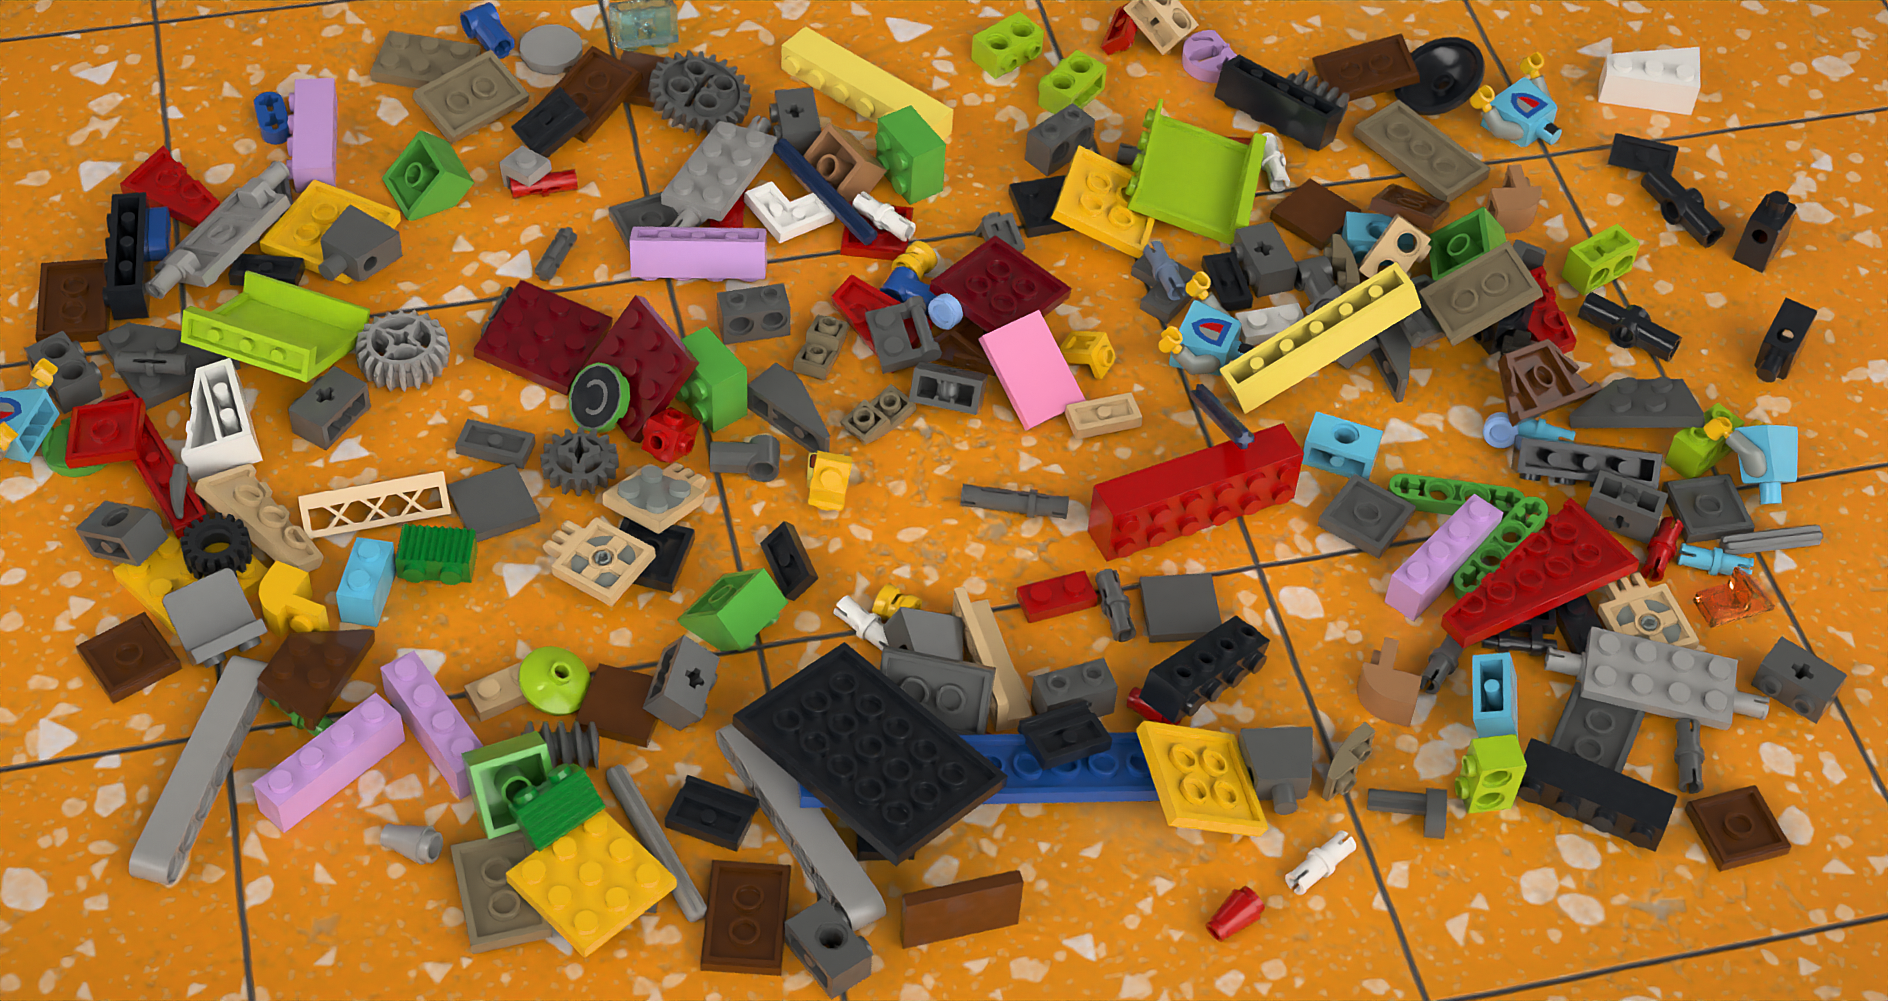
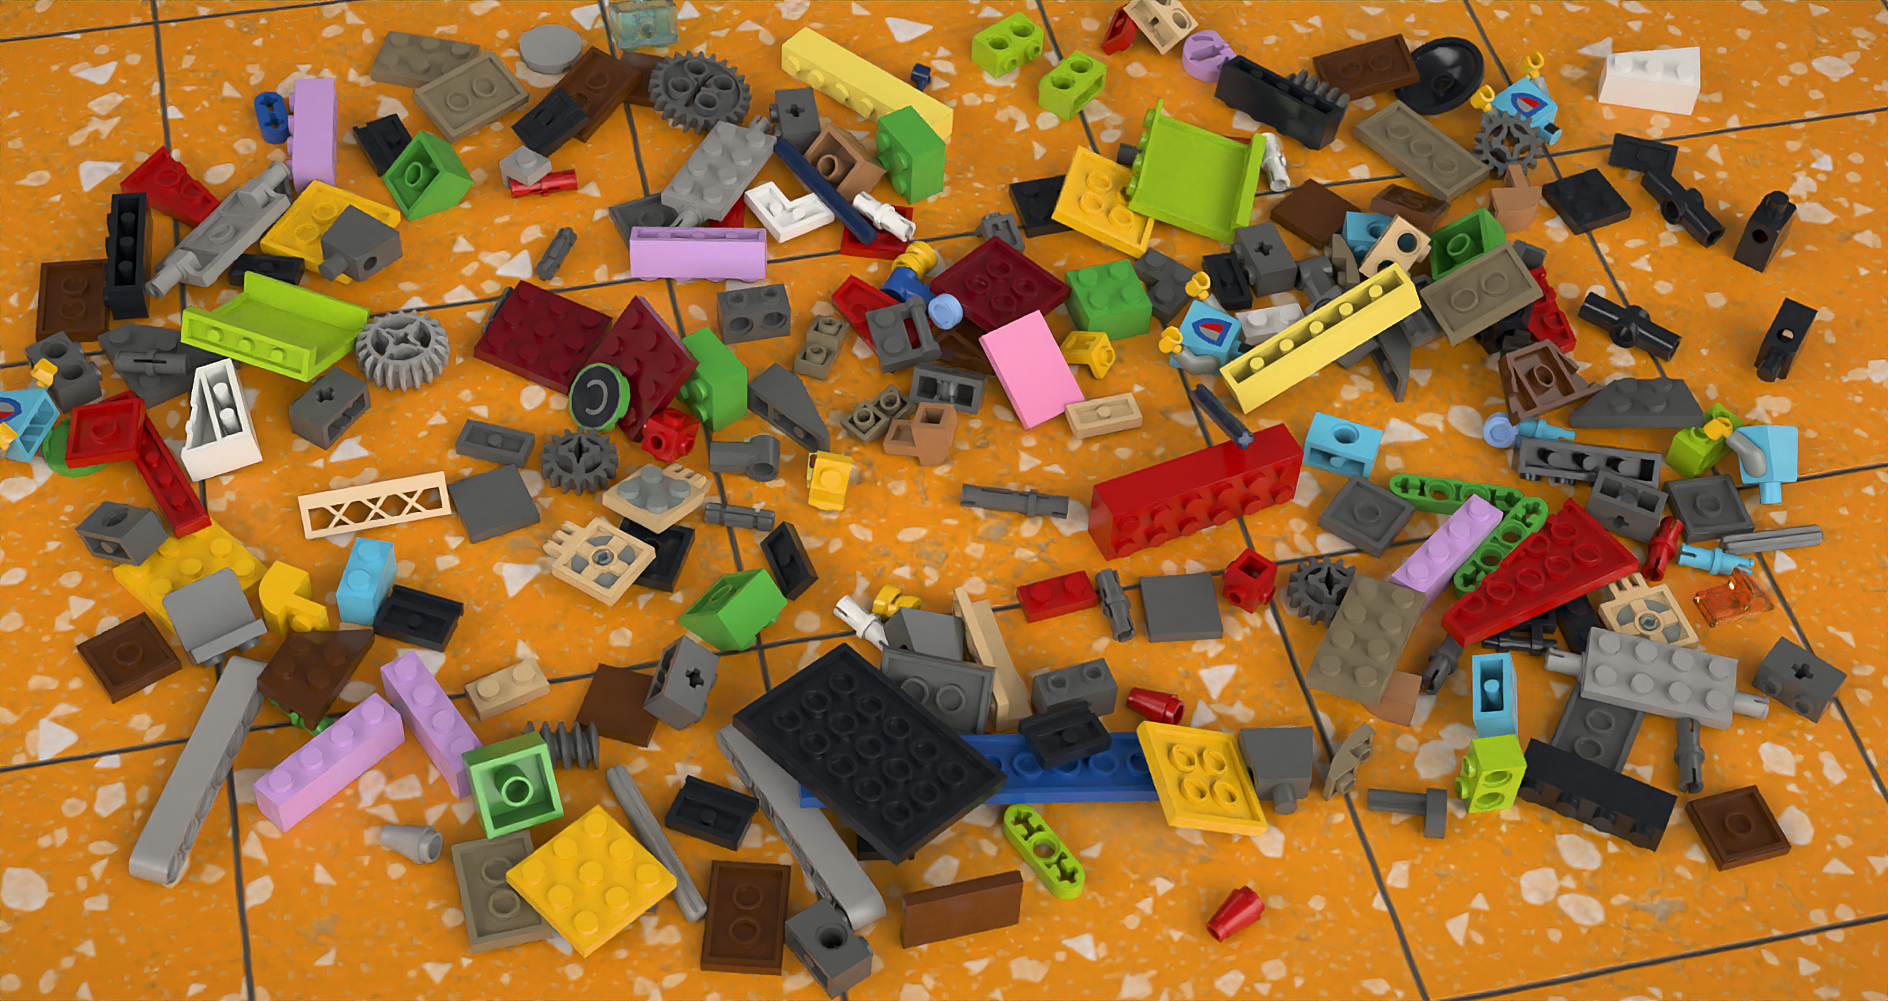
blue beam [148,206,171,261] -> none
dark grey helmet [169,464,188,519] -> none
black tyre [180,513,253,580] -> none
tan wing [194,463,324,572] -> none
green brick [395,524,478,585] -> none
blue piece [460,2,515,59] -> none
green brick [507,763,606,852] -> none
lime dish [518,646,592,716] -> none
dark grey brick [1025,103,1095,177] -> none
black brick [1139,615,1270,724] -> none
sand blue pin [1143,241,1187,300] -> none
white pin [1285,830,1356,895] -> none
lime brick [1561,223,1640,296] -> none
none -> black plate [352,113,413,177]
none -> black plate [372,584,464,653]
none -> dark grey axle [704,502,775,532]
none -> medium nougat brick [883,402,958,466]
none -> dark blue hand [911,63,931,92]
none -> lime beam [1003,804,1085,900]
none -> bright green brick [1064,259,1153,342]
none -> red brick [1222,547,1278,614]
none -> dark grey gear [1287,556,1356,629]
none -> dark tan plate [1305,573,1426,707]
none -> dark grey gear [1473,111,1544,180]
none -> black plate [1542,168,1632,236]

